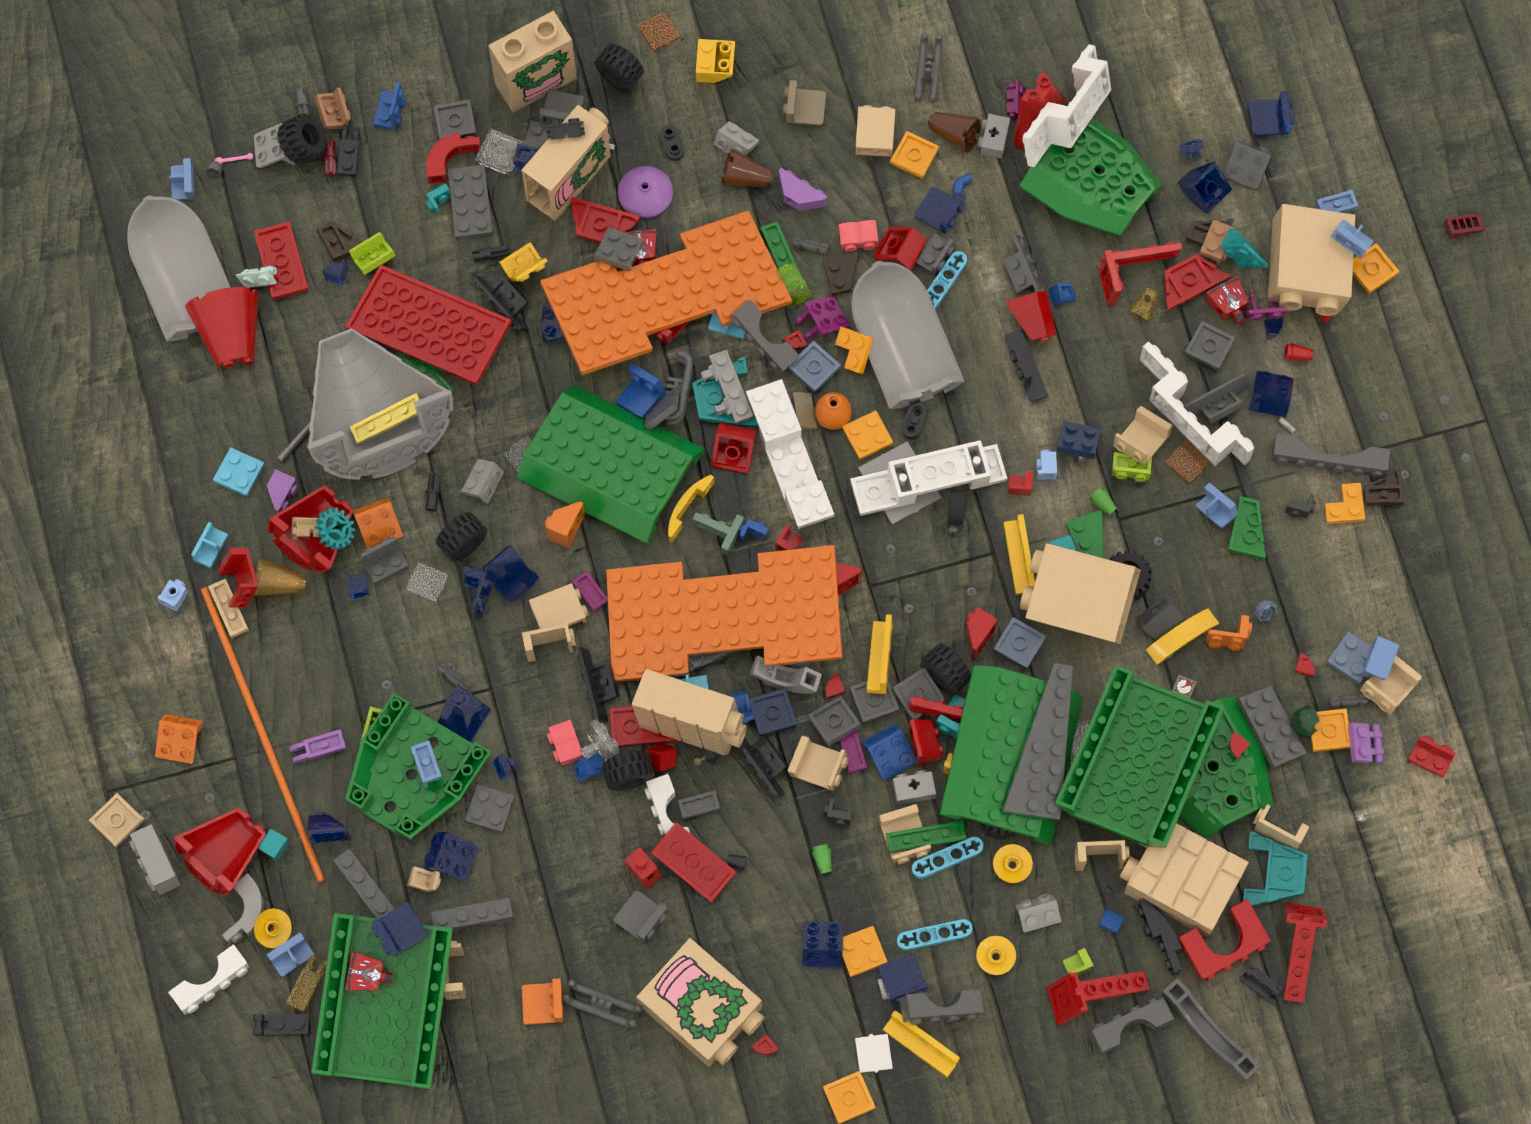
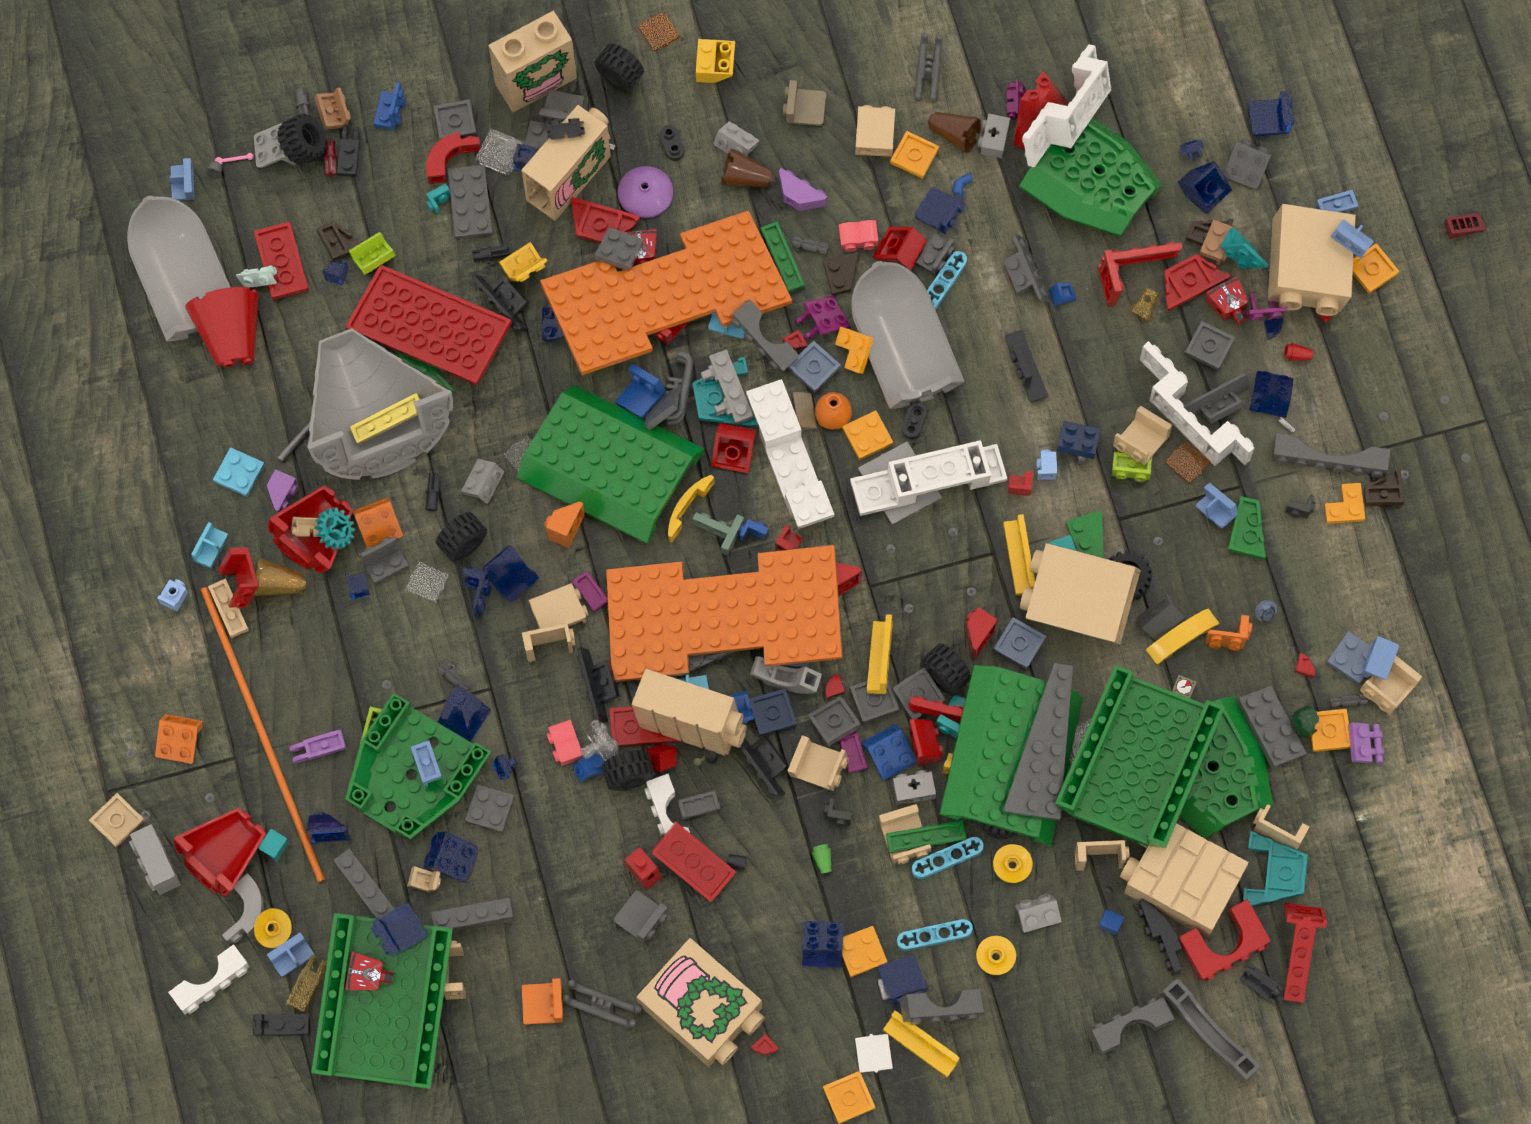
clear neon green slope [776,261,812,305] -> none
black tyre [947,489,965,526] -> none
red slope [1005,291,1057,343] -> none
red bracket [1046,971,1150,1025] -> none
lime panel [1063,948,1094,976] -> none
bright green cone [1090,487,1117,516] -> none
red tile [1230,731,1250,759] -> none
red bracket [1408,736,1456,778] -> none

